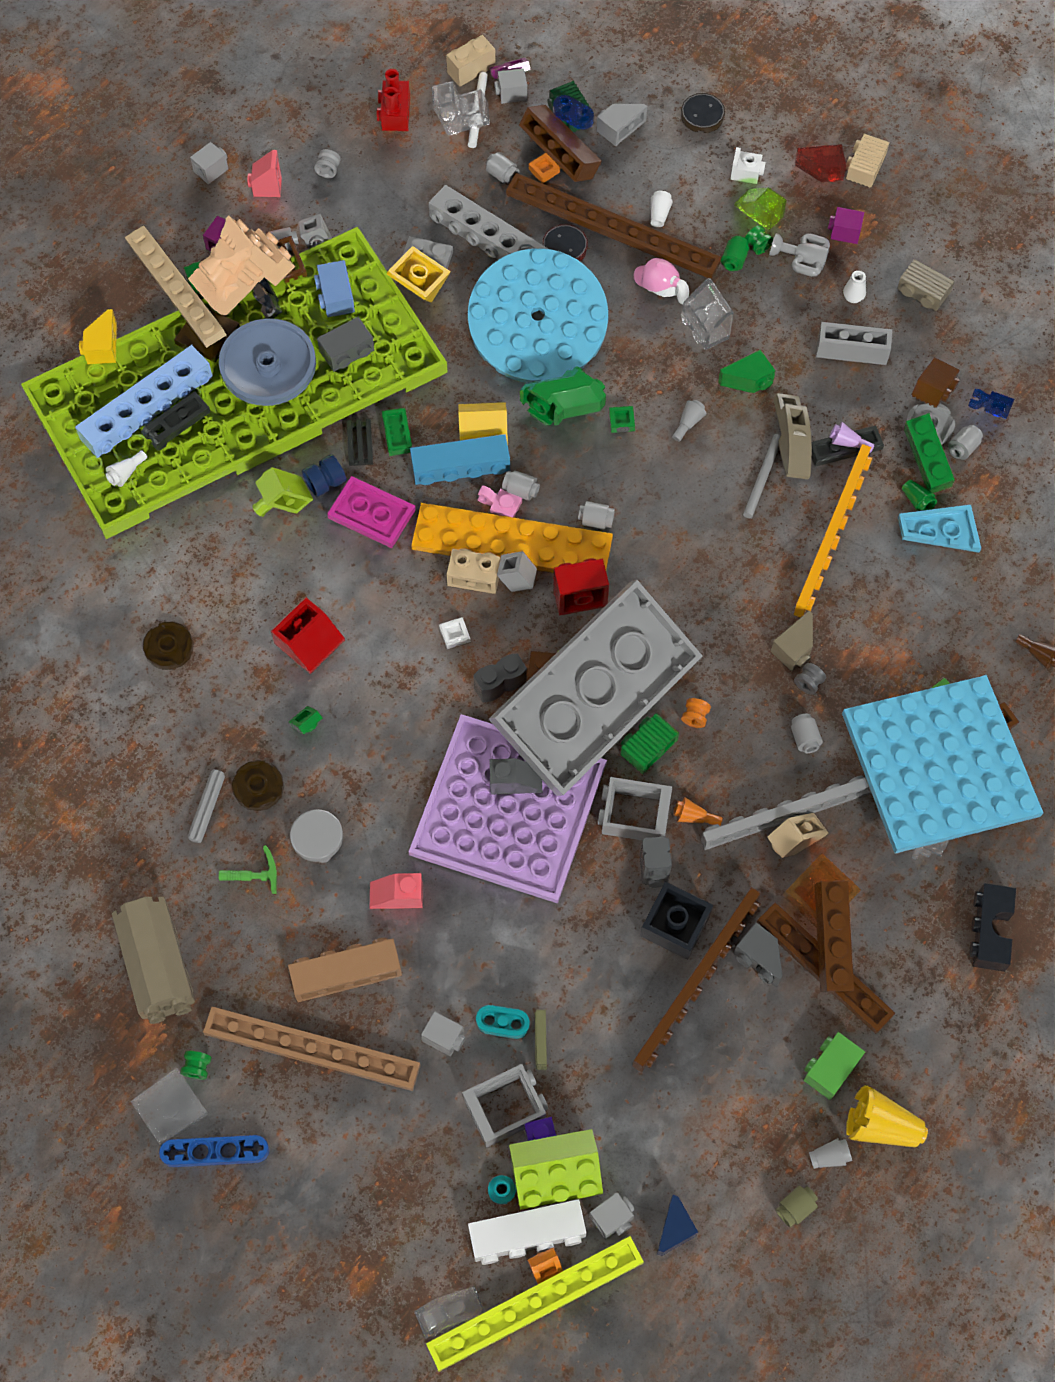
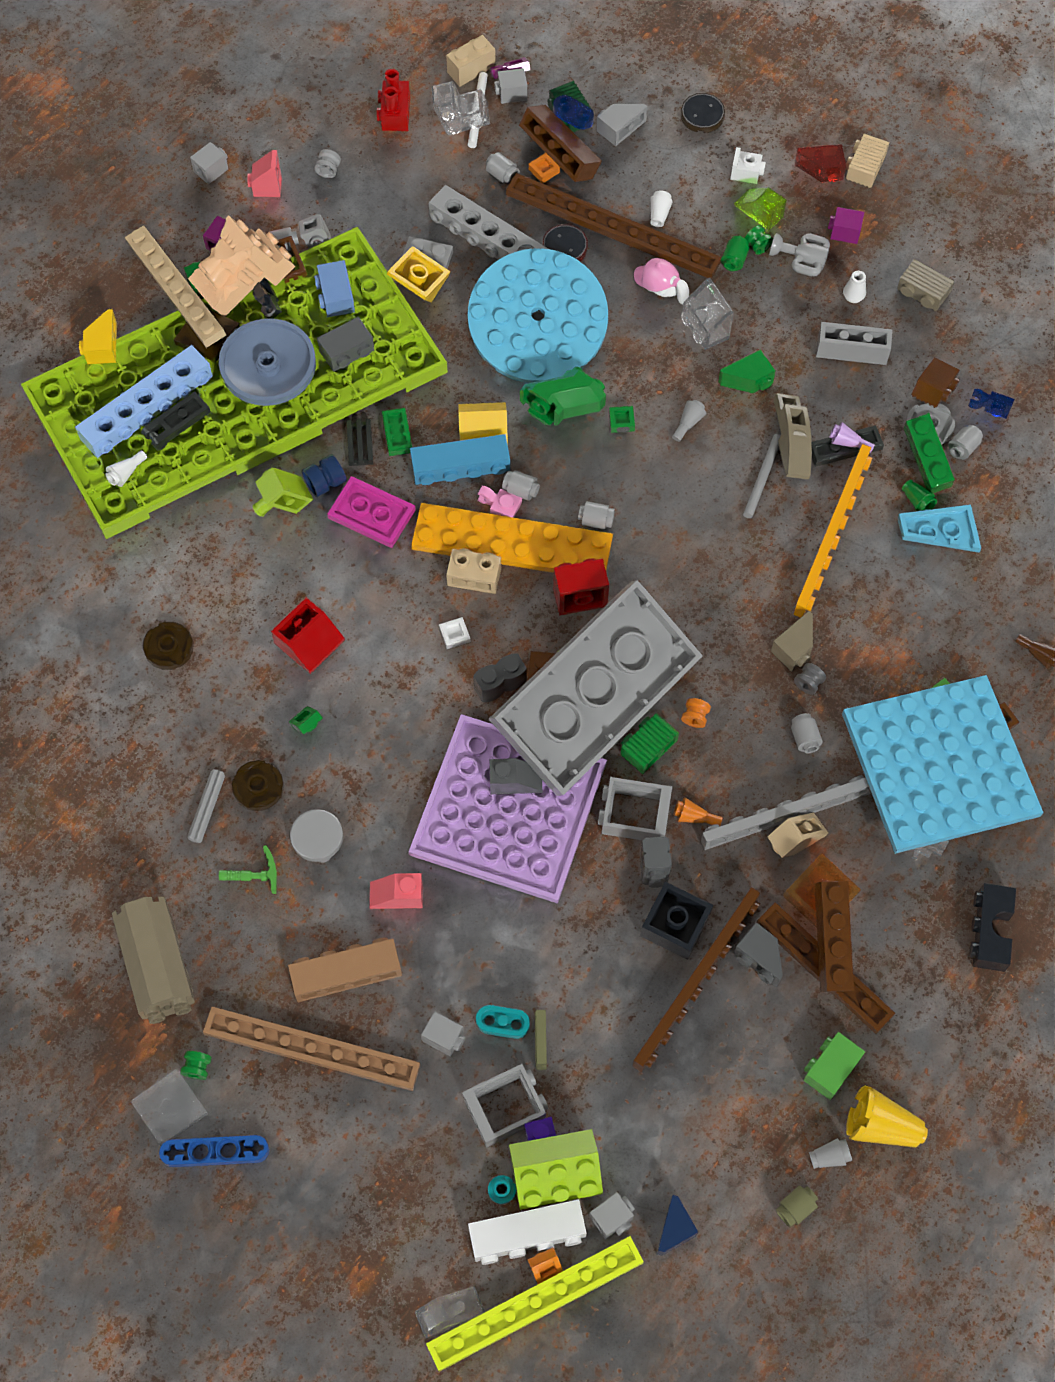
light grey brick [497,551,537,592] -> none

